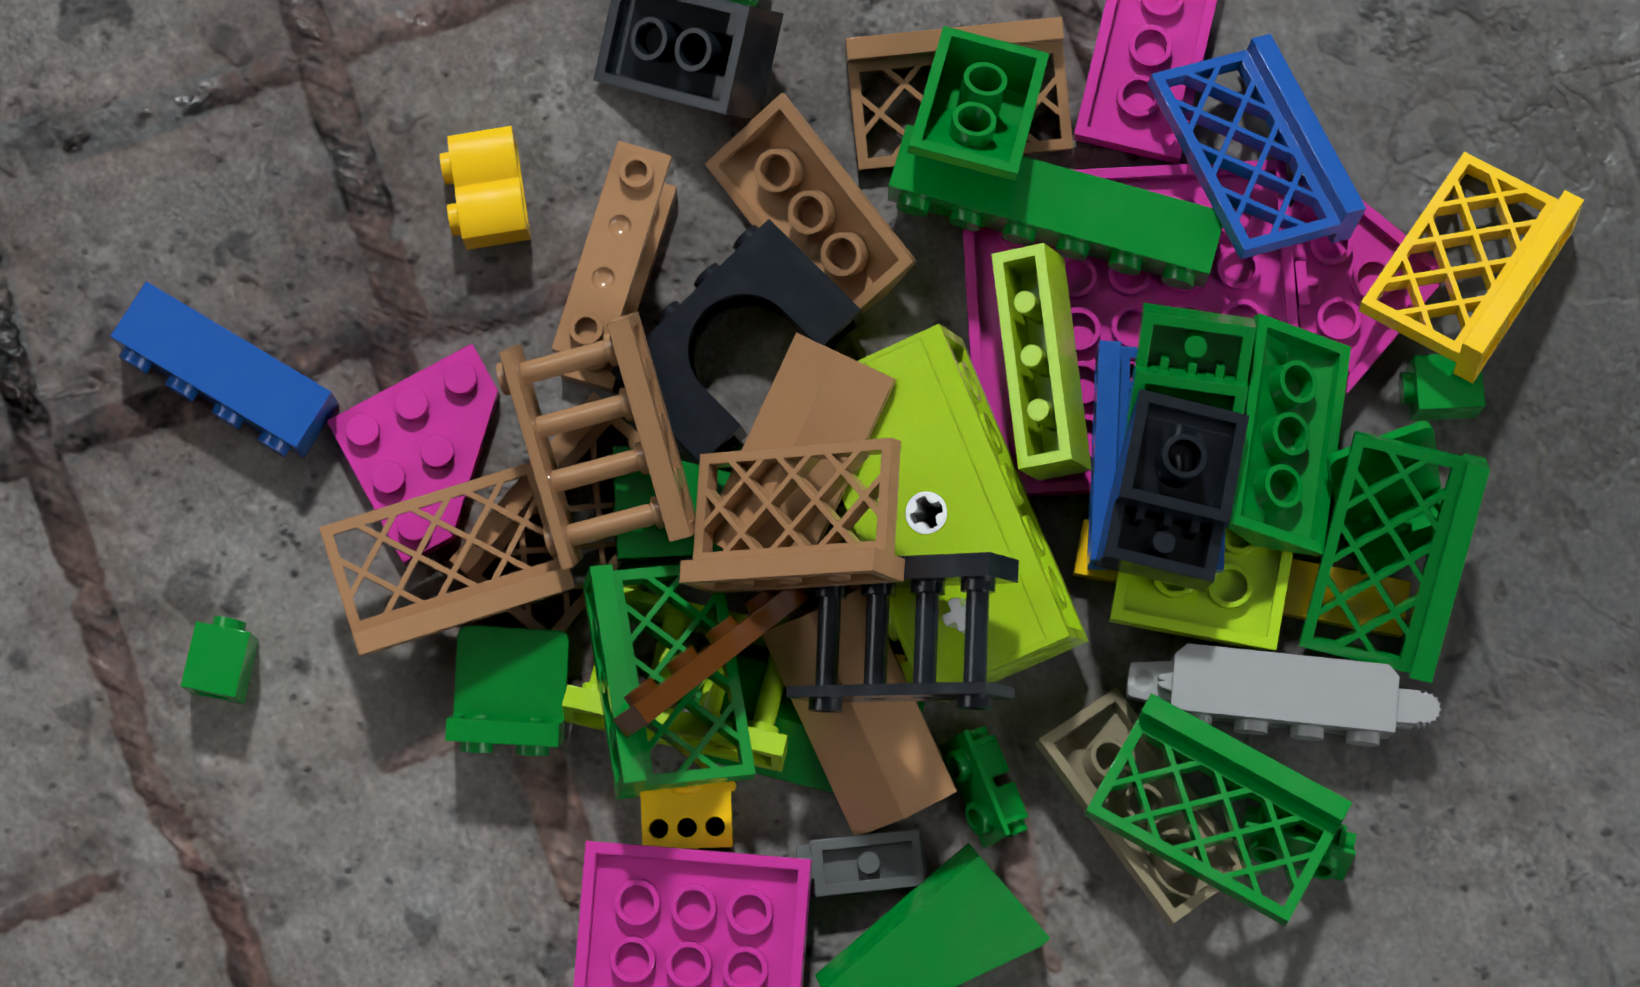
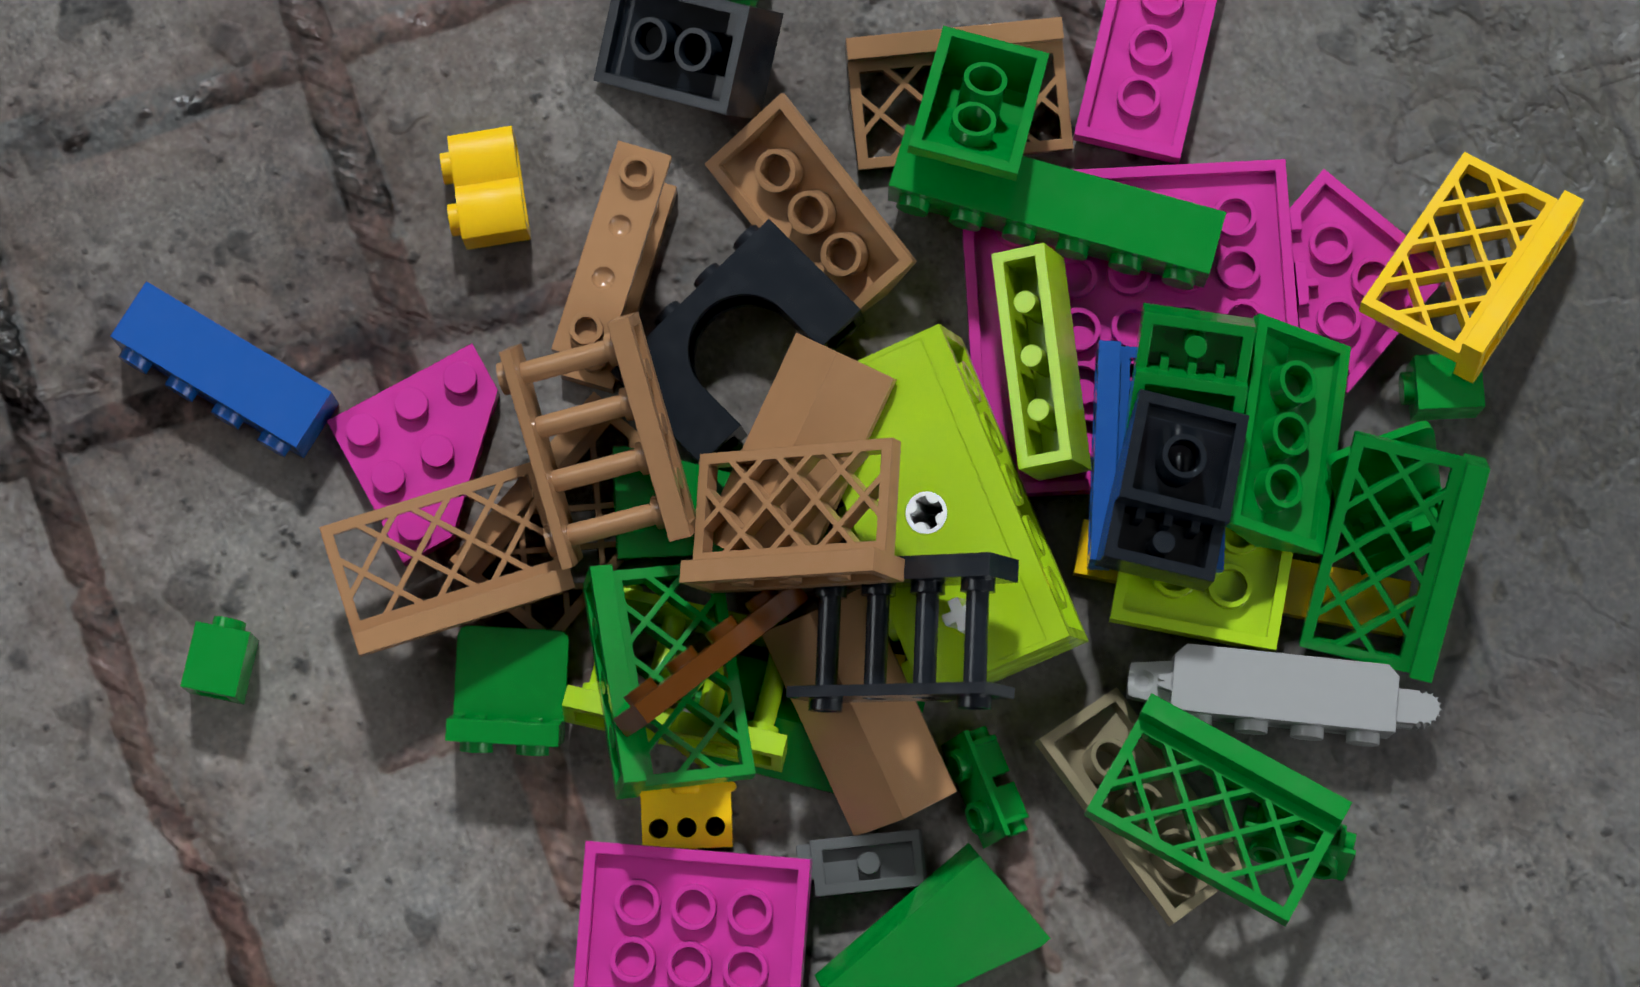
blue fence [1147,34,1366,260] -> none

